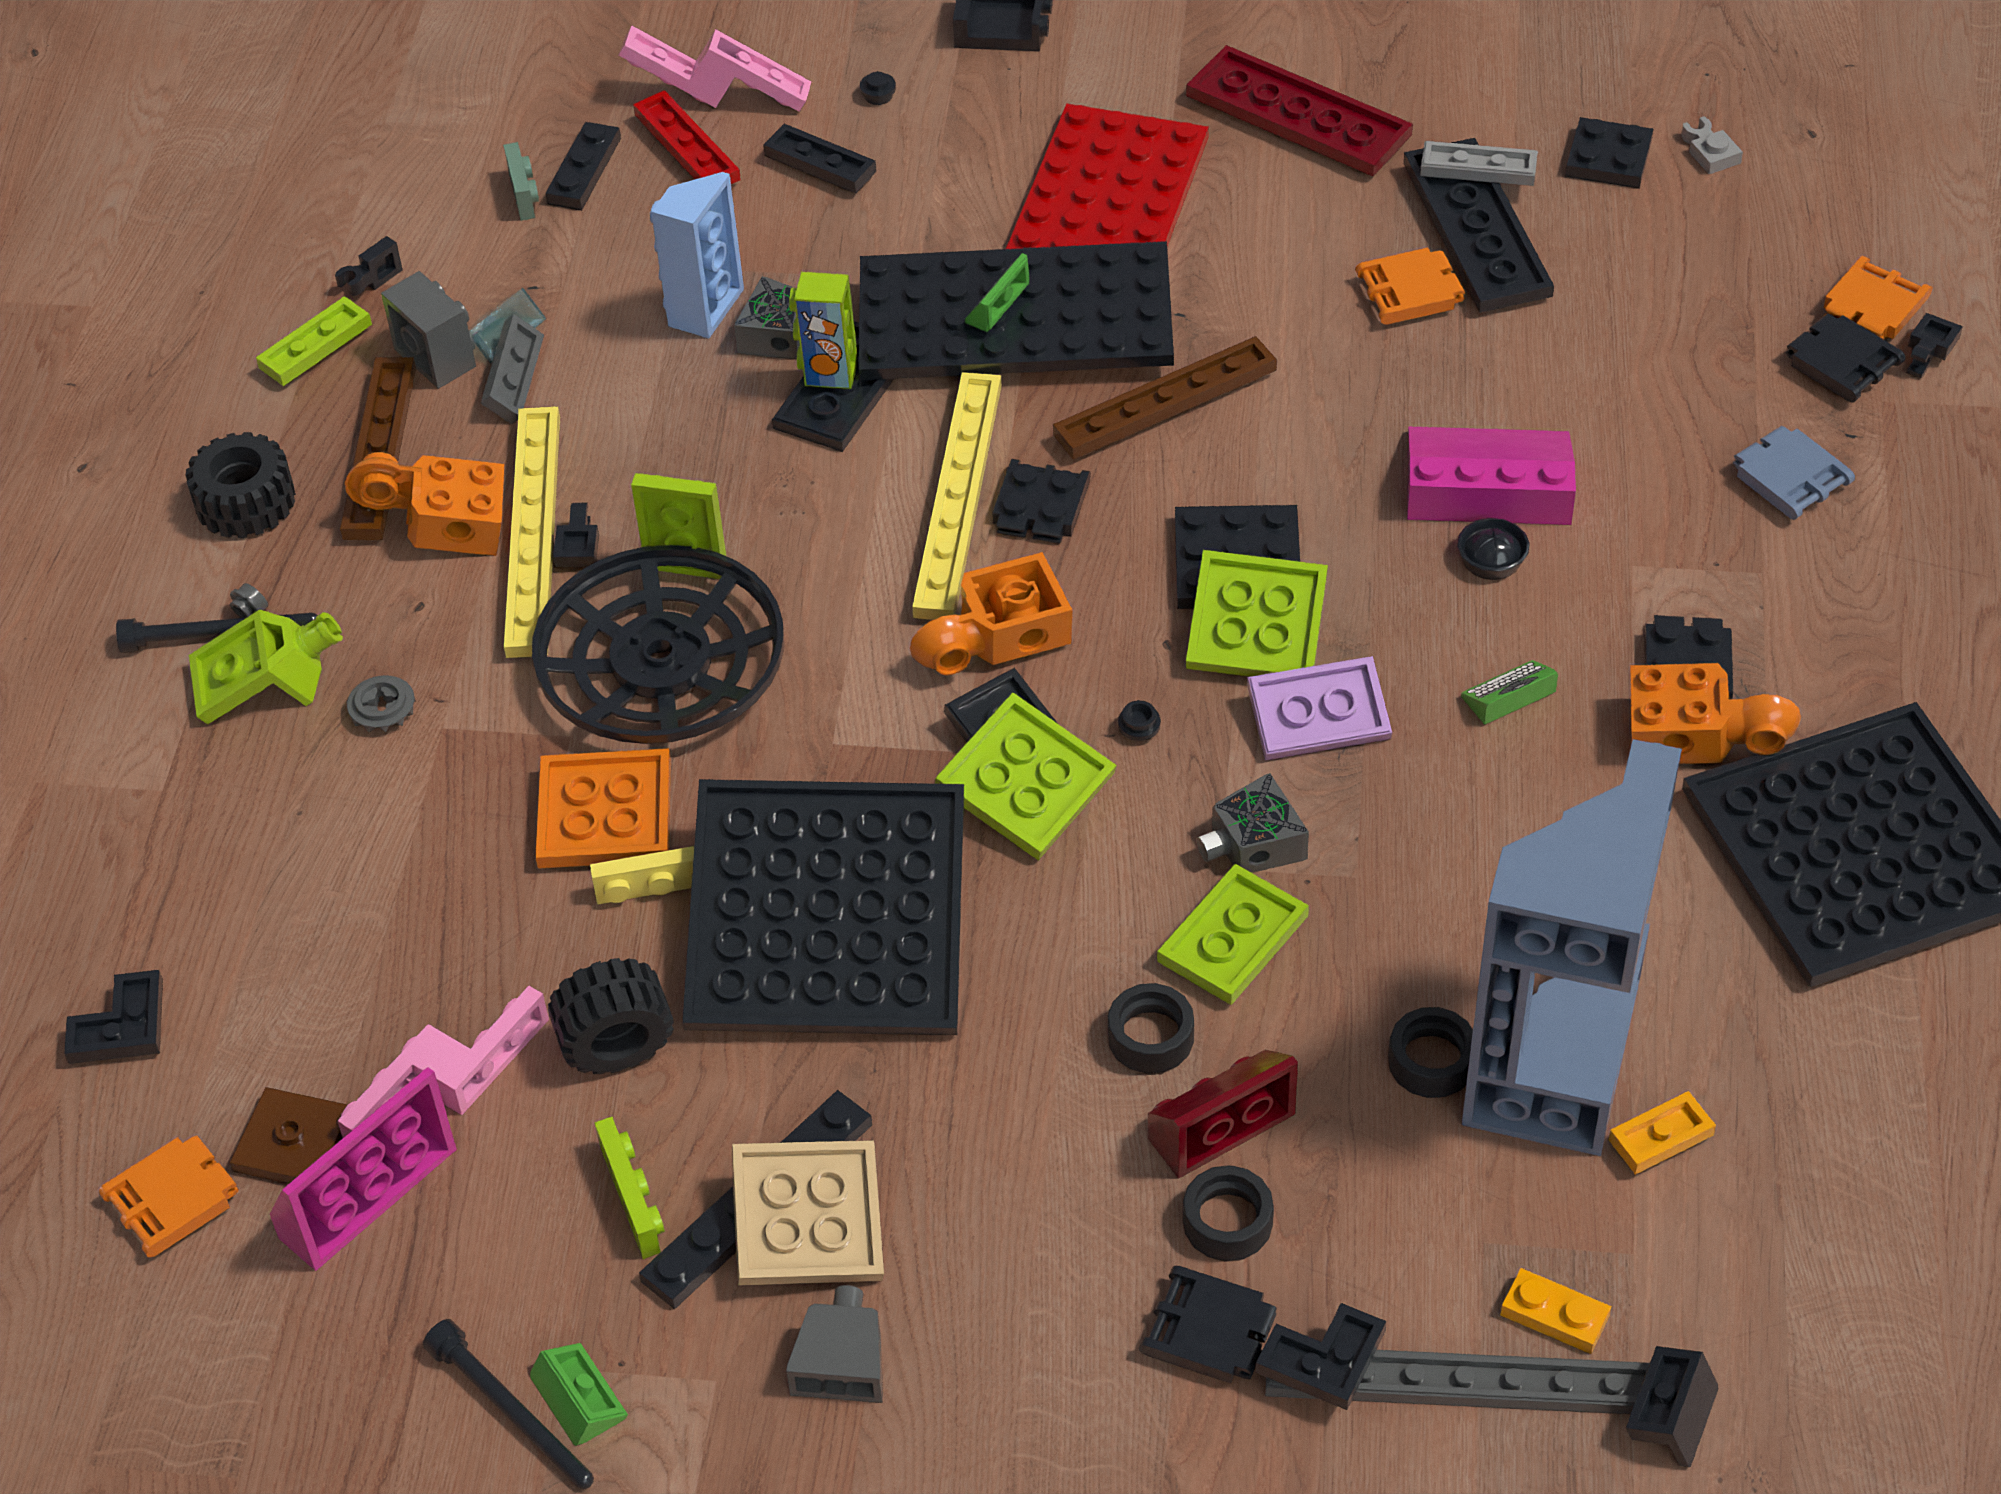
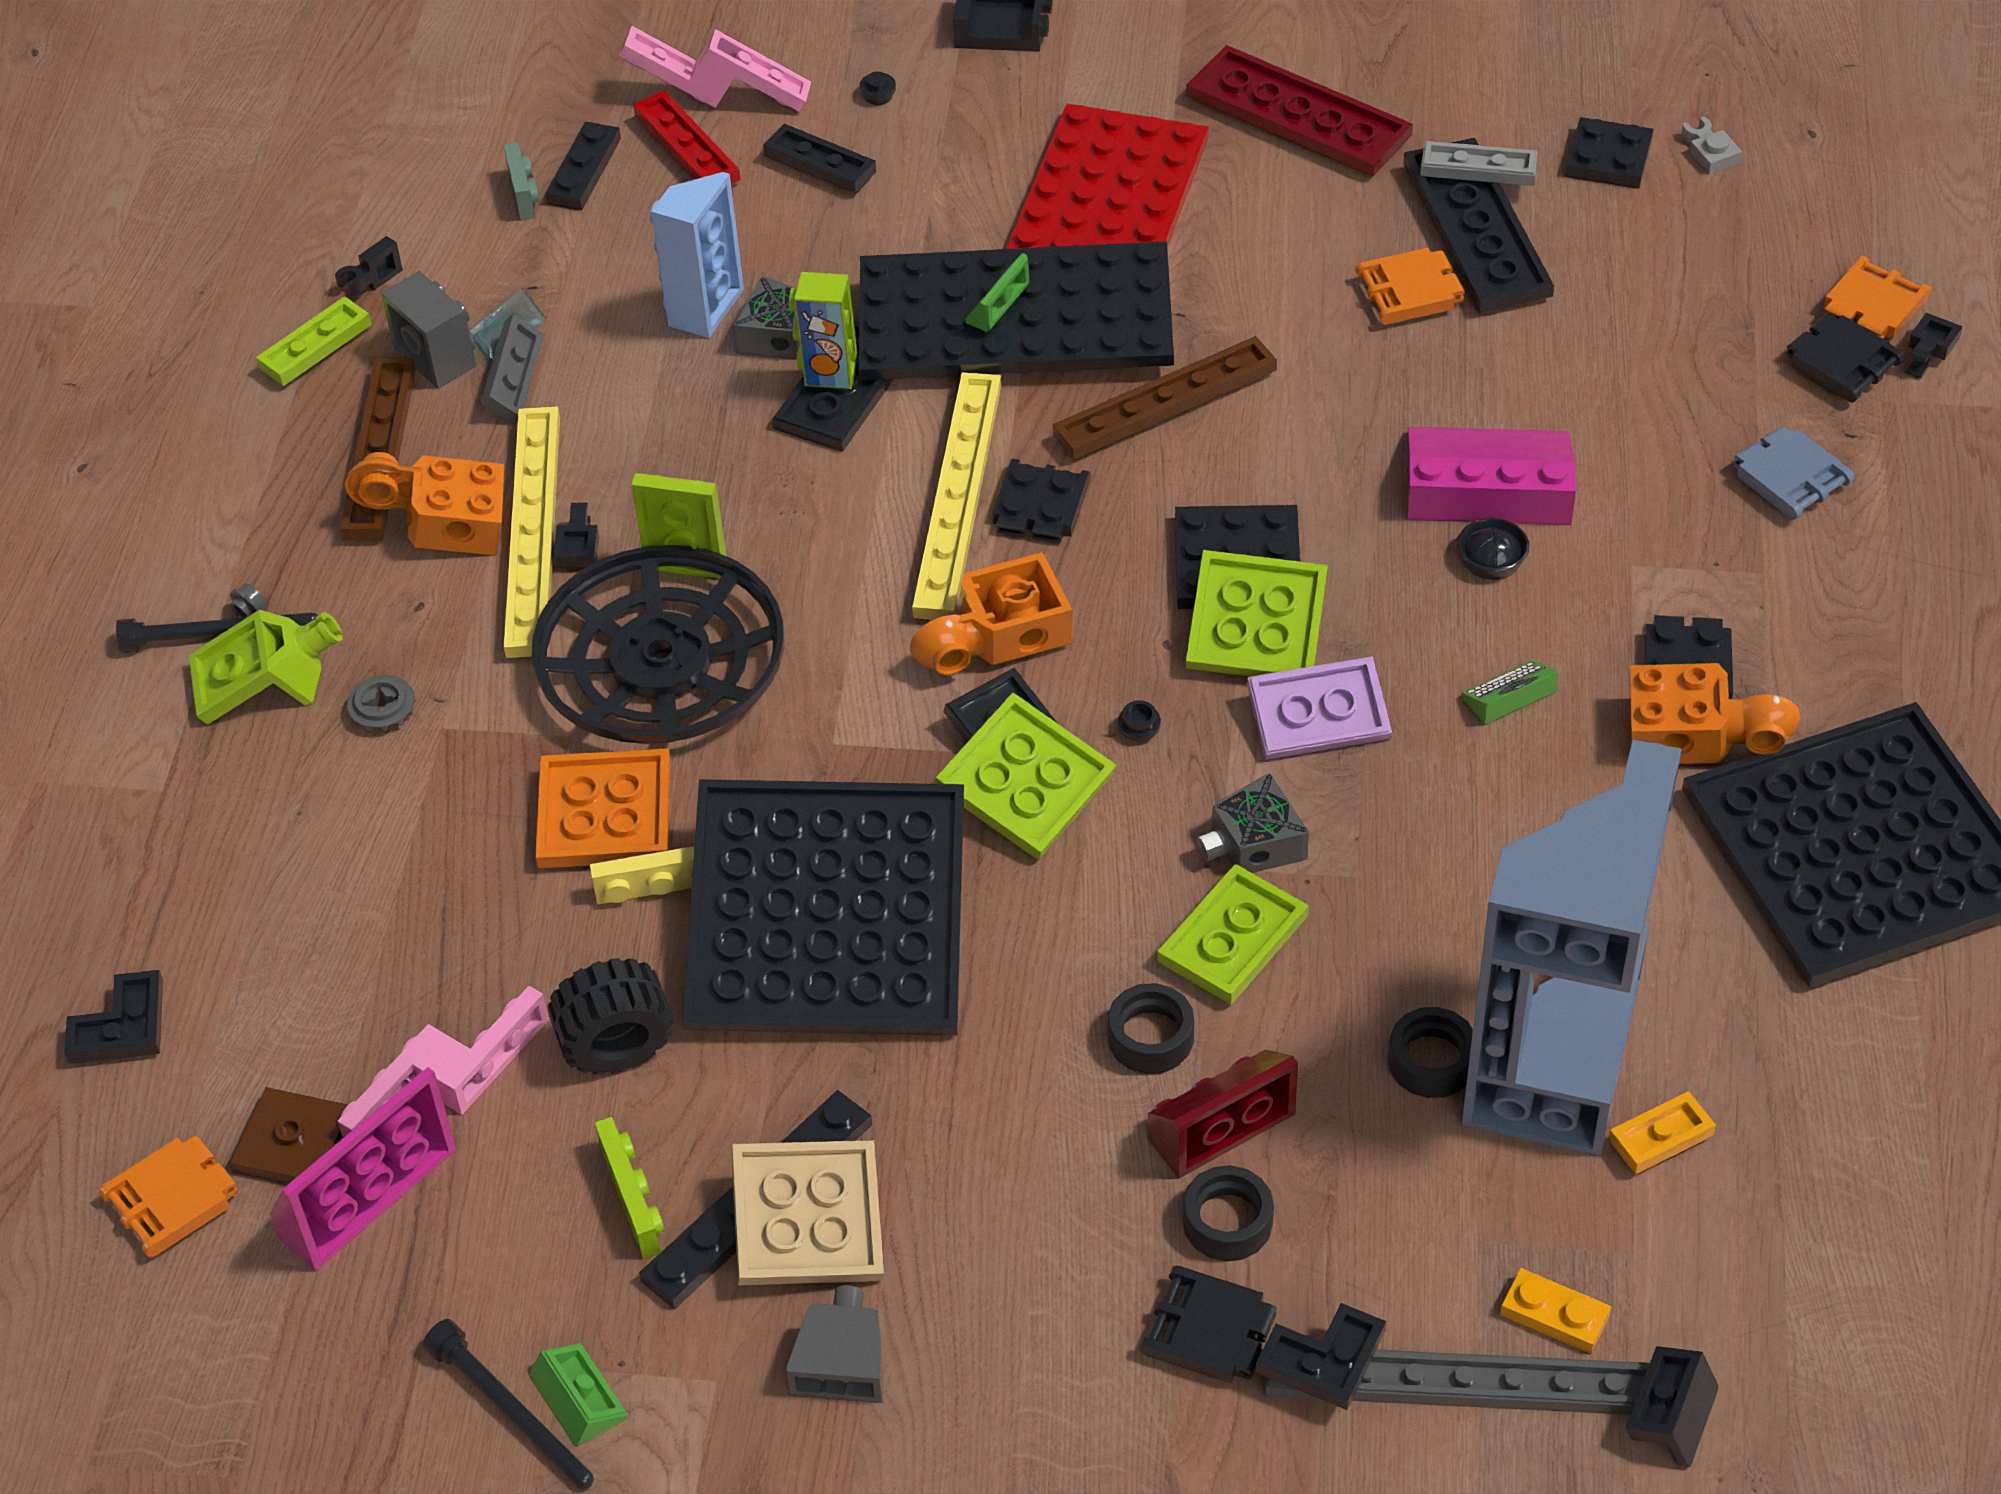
black tyre [185,432,296,538] -> none

